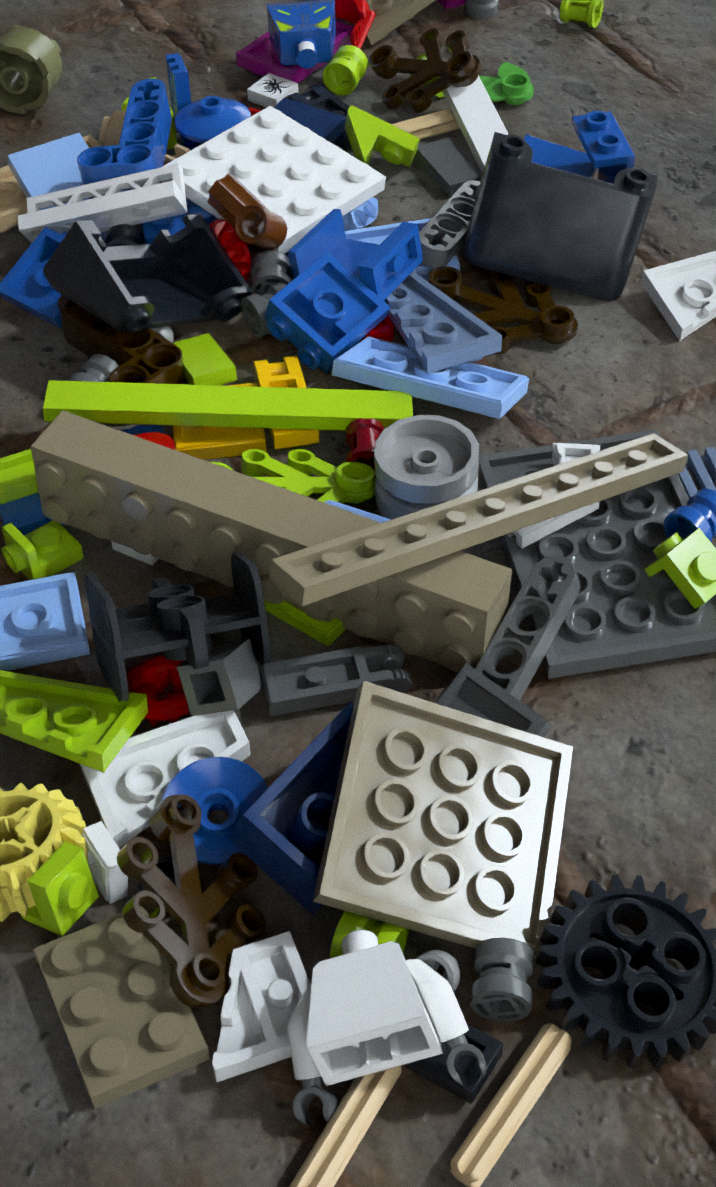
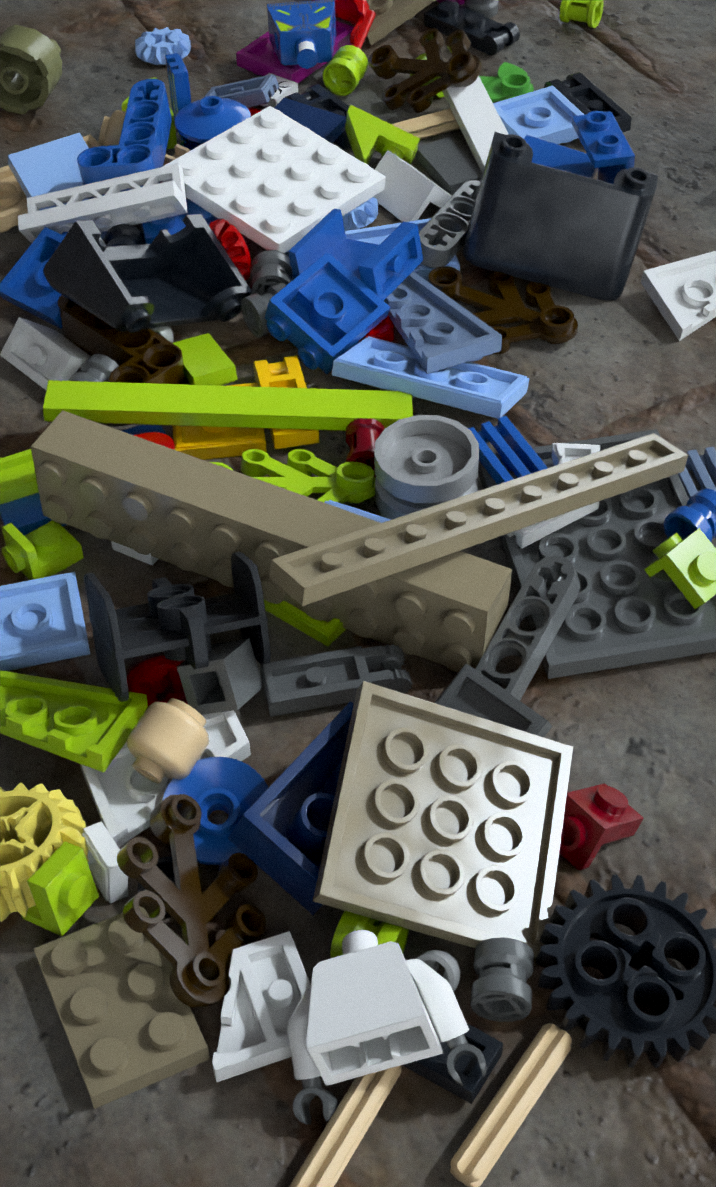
reddish brown piece [207,174,287,250] -> none
none -> white panel [0,317,90,390]
none -> tan head [126,698,209,784]
none -> light blue gear [135,27,191,65]
none -> sand blue tile [205,74,280,108]
none -> white panel [374,150,452,222]
none -> black plate [424,0,520,56]
none -> blue tile [468,416,548,485]
none -> light blue plate [493,86,584,144]
none -> black plate [544,72,632,132]
none -> dark red bracket [559,783,644,870]

